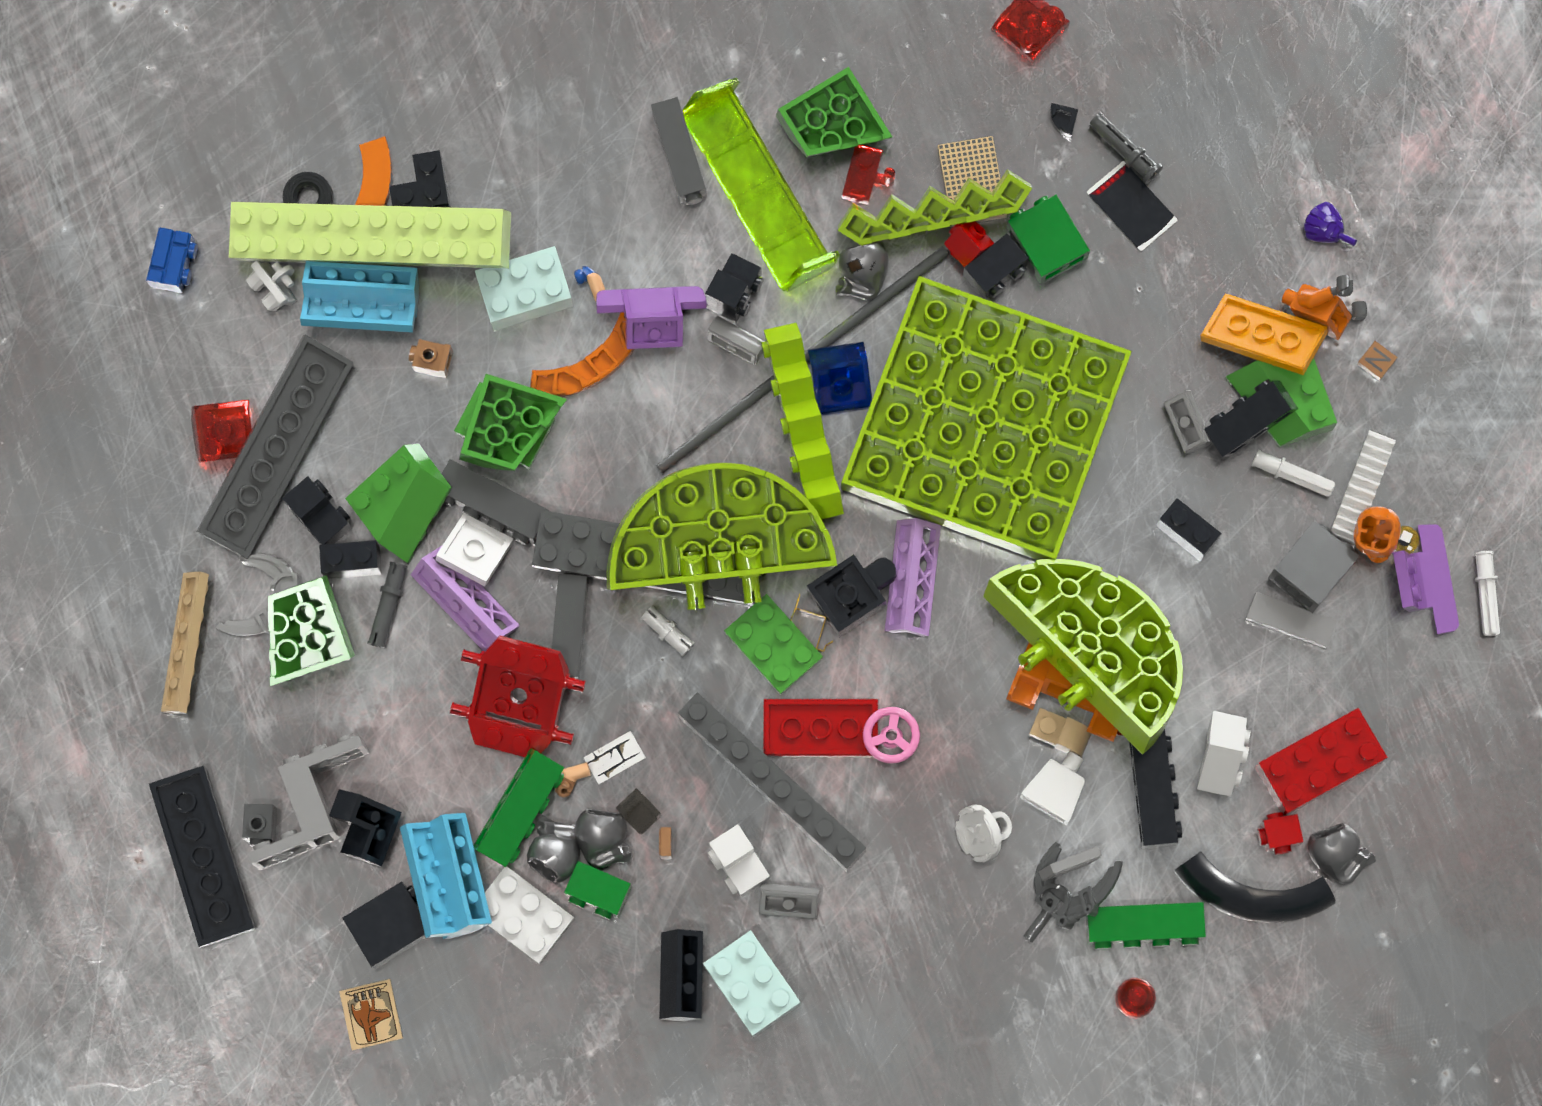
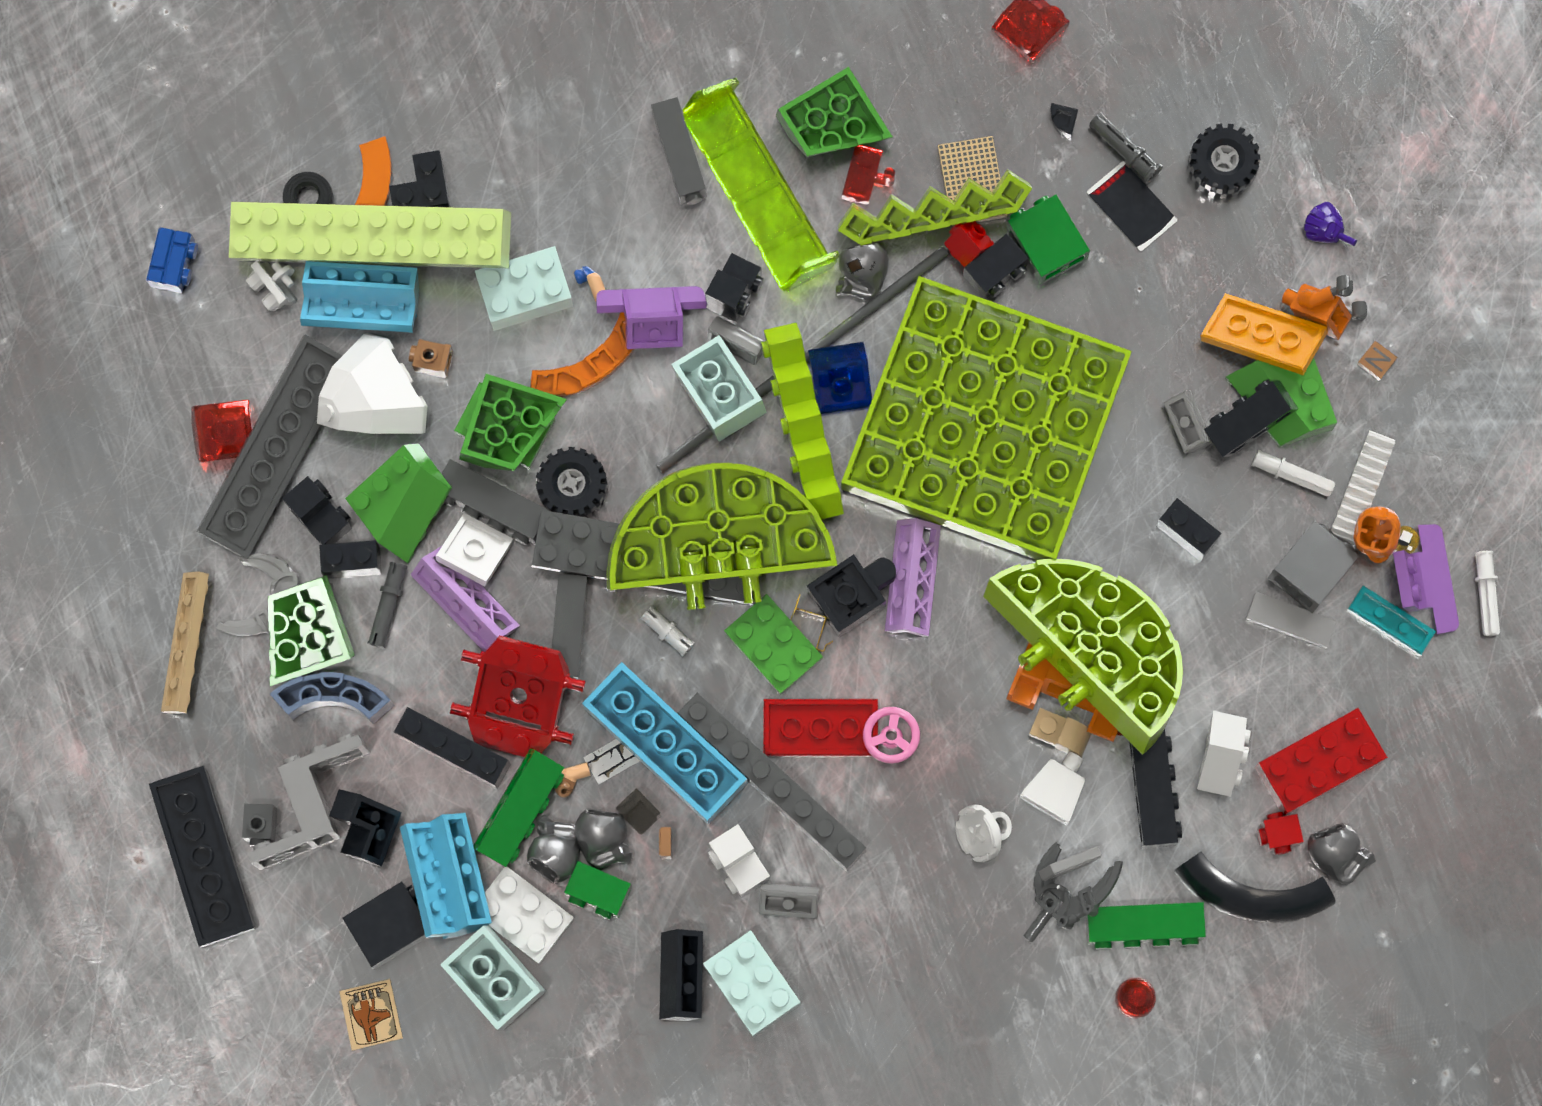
none -> sand blue brick [270,672,395,724]
none -> white brick [317,333,427,434]
none -> black brick [394,707,511,789]
none -> light aqua brick [440,925,546,1030]
none -> black wheel [536,447,608,518]
none -> medium azure brick [582,662,748,825]
none -> light aqua brick [671,335,767,442]
none -> black wheel [1188,123,1261,198]
none -> teal tile [1347,586,1436,656]

